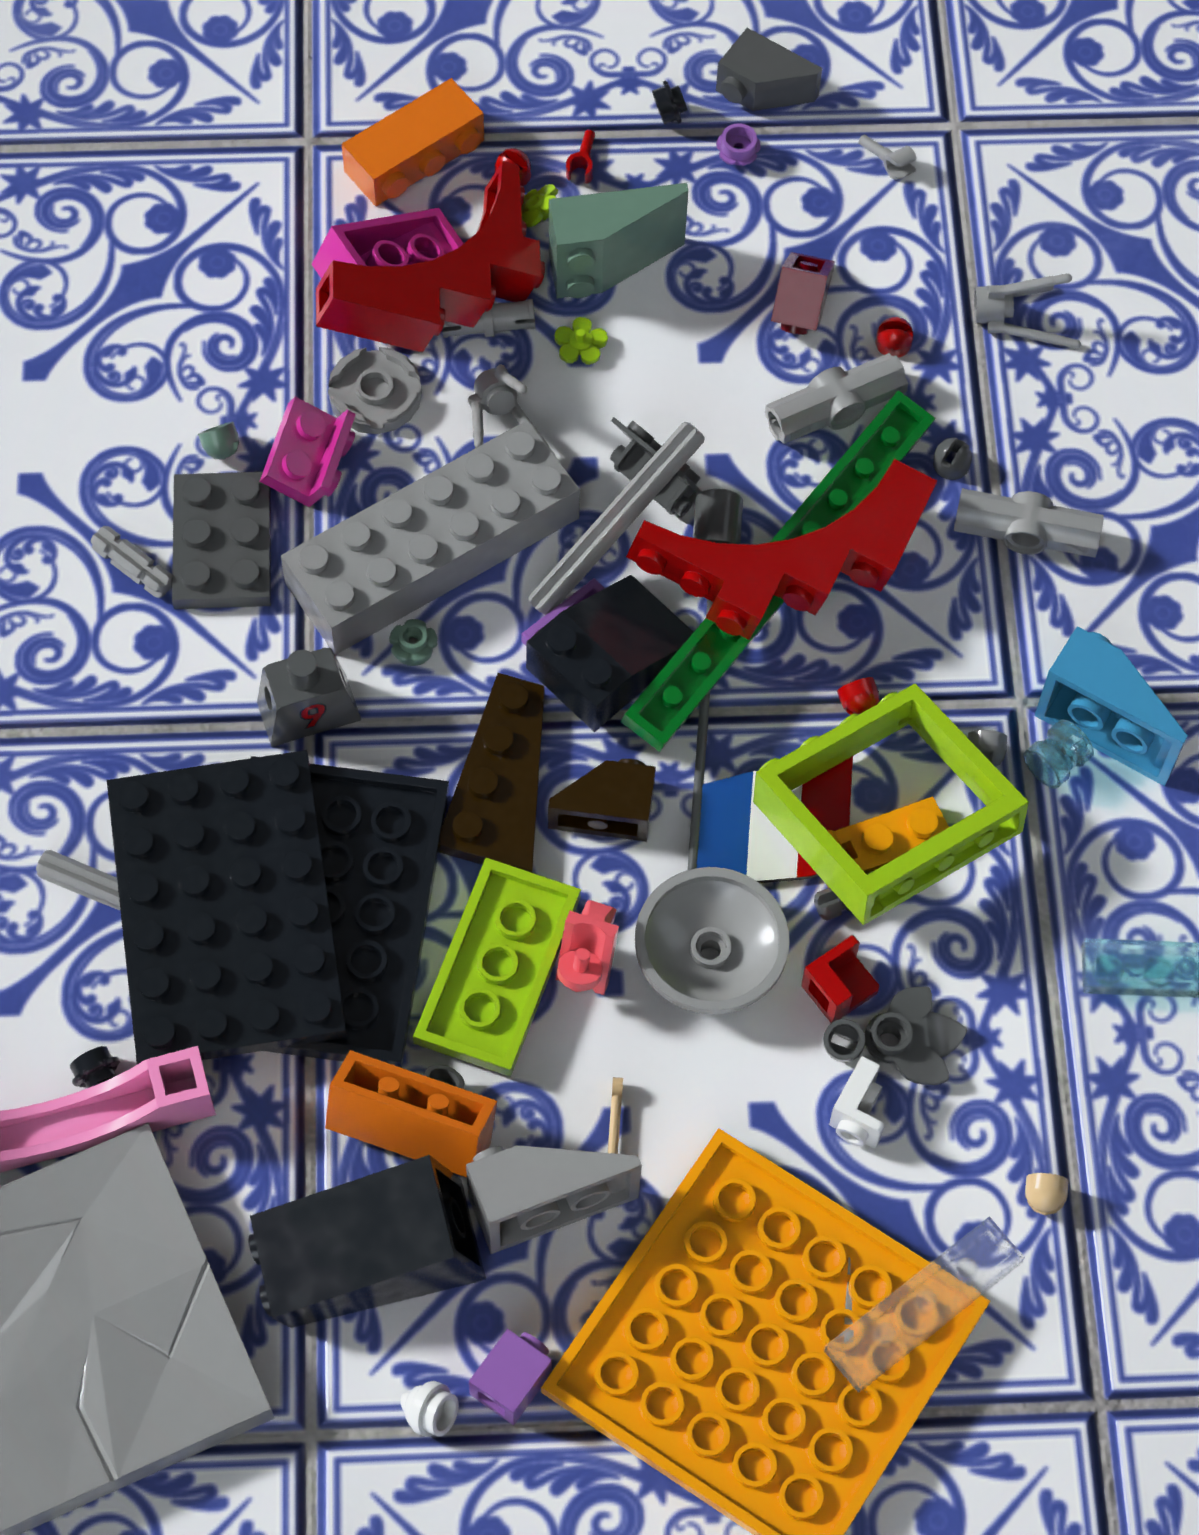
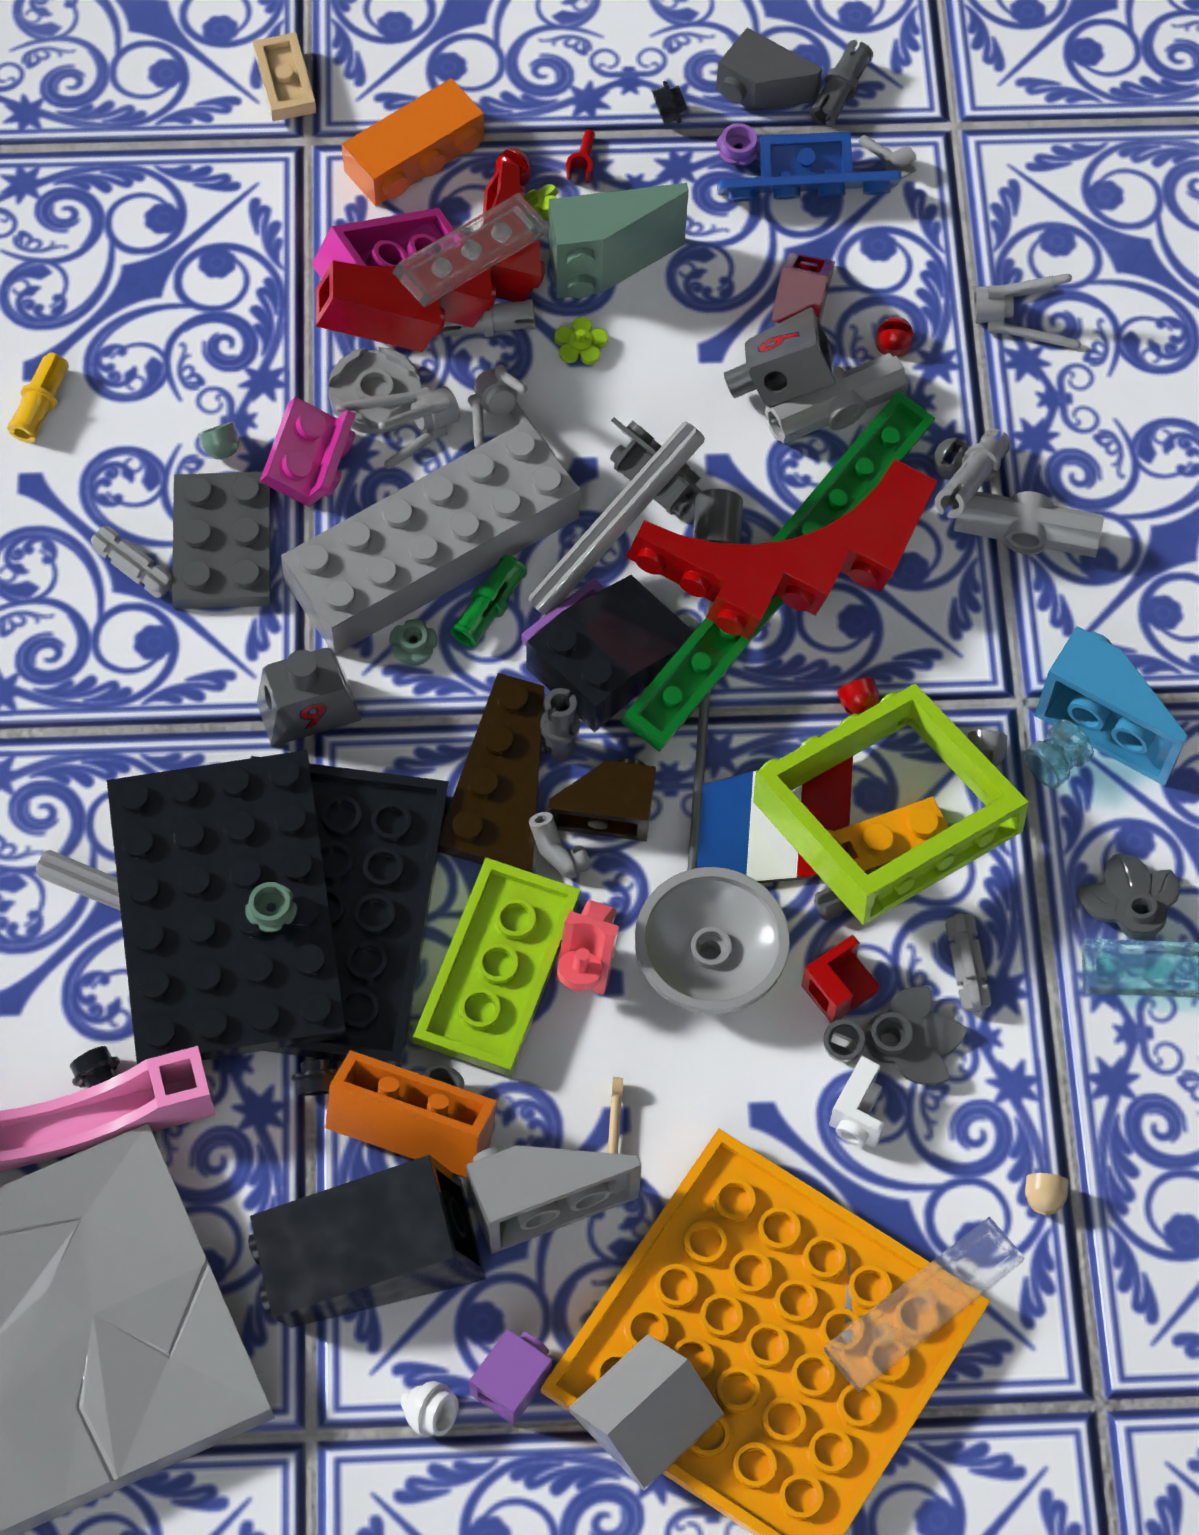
none -> yellow axle [7,352,69,443]
none -> sand green plate [245,882,297,932]
none -> tan plate [253,32,316,122]
none -> black plate [291,1059,339,1096]
none -> light grey plant [335,386,460,469]
none -> clear tile [392,193,549,307]
none -> green pin [450,555,527,648]
none -> light grey arm [529,812,591,878]
none -> dark grey pin [540,688,580,761]
none -> light grey slope [568,1334,724,1491]
none -> blue bracket [717,131,902,202]
none -> dark grey torso [724,307,836,406]
none -> dark grey pin [810,40,873,127]
none -> light grey pin [935,429,1011,518]
none -> light grey axle [945,913,992,1012]
none -> dark grey plate [1077,854,1180,941]

